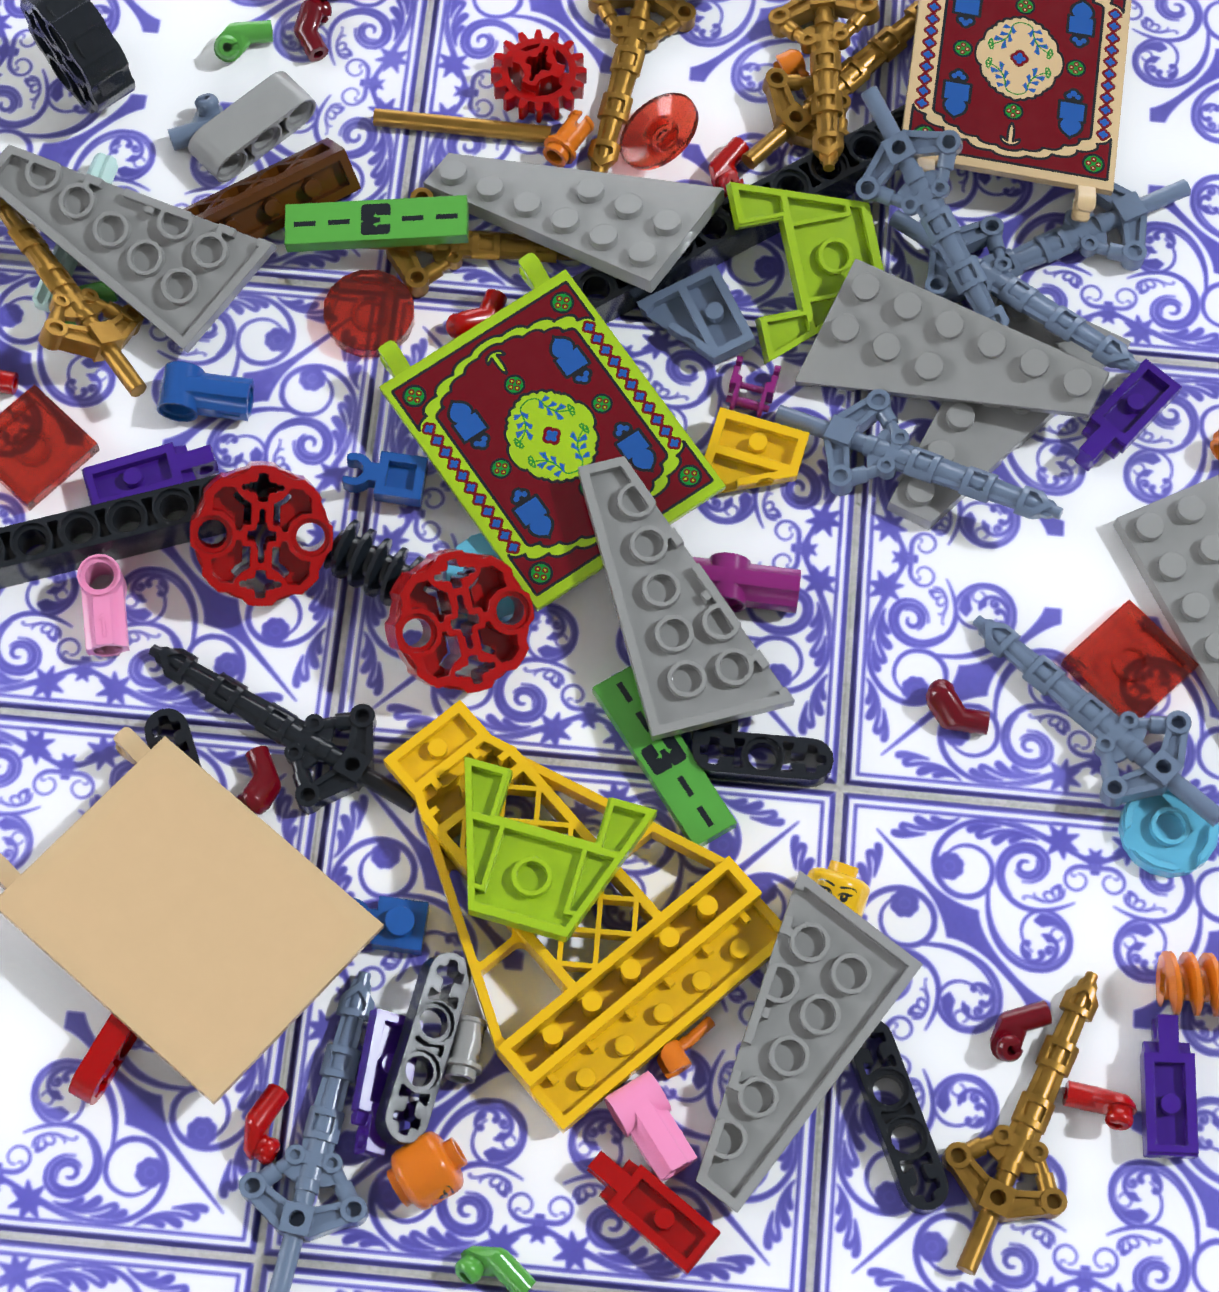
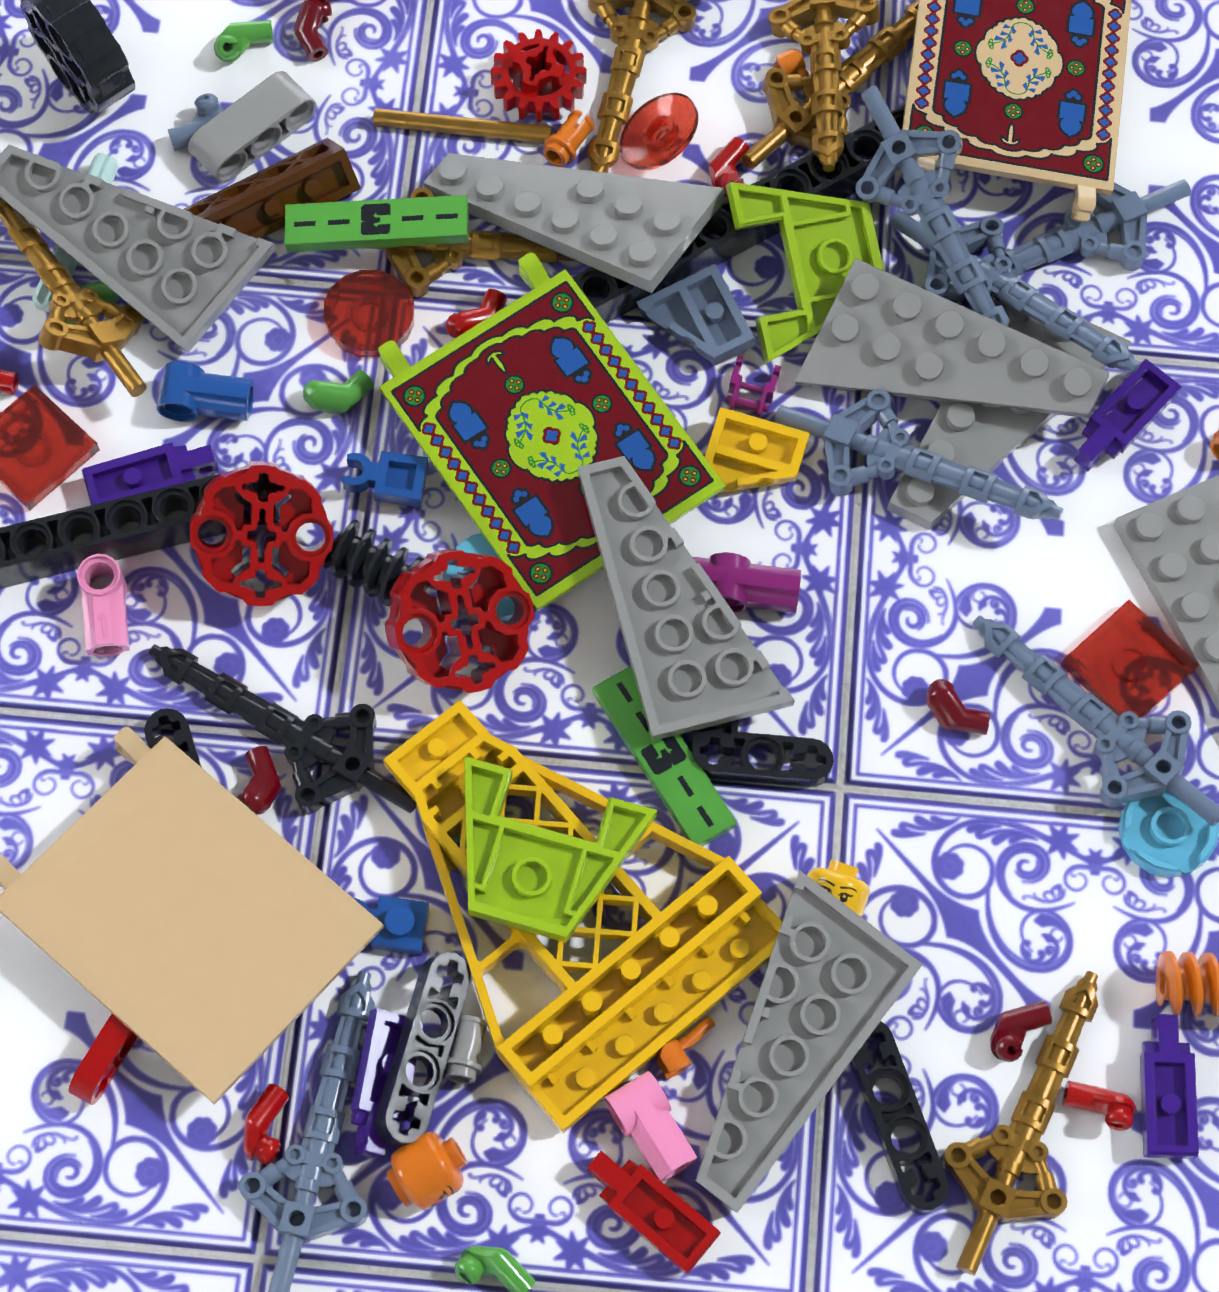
none -> bright green arm [303,369,375,414]

